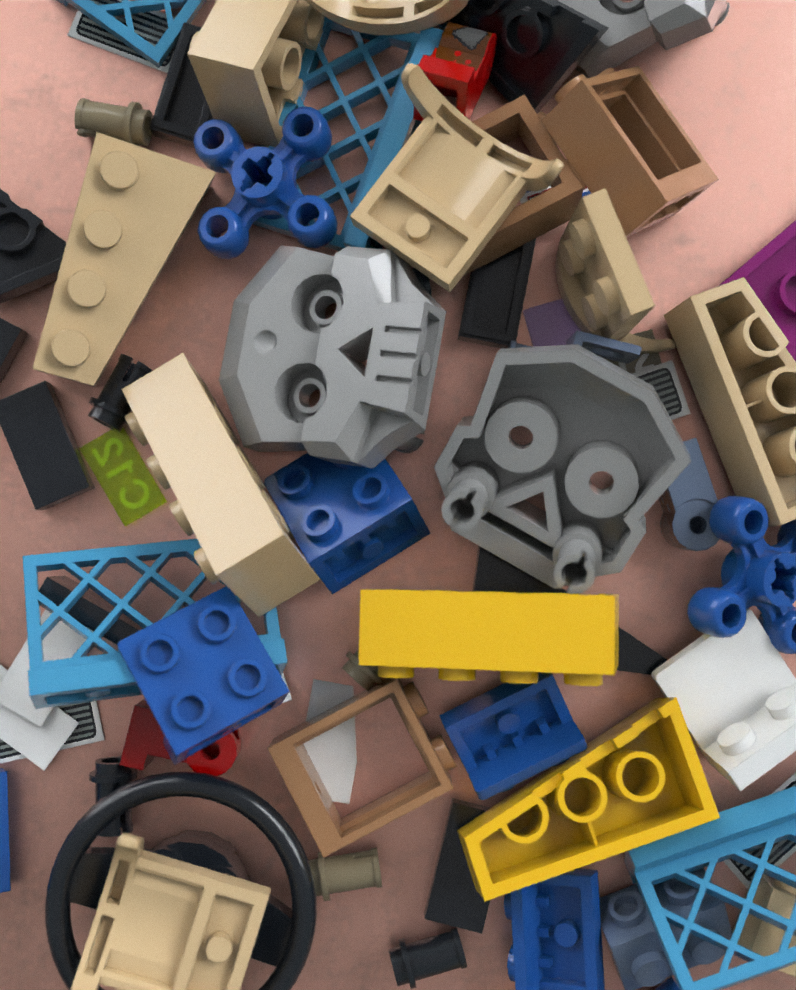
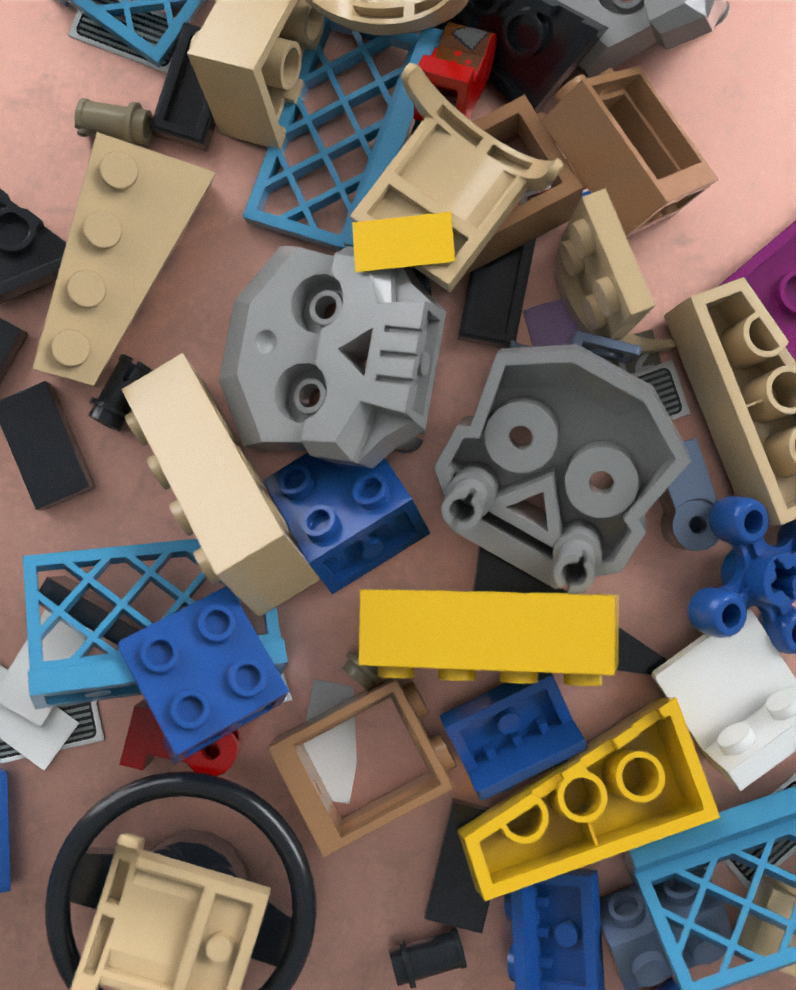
clear neon green sticker [79,427,167,526] -> none
black pin [89,756,137,837] -> none
blue gear [194,106,338,259] -> none
dark tan pin [308,847,382,901] -> none
none -> yellow sticker [352,212,455,272]

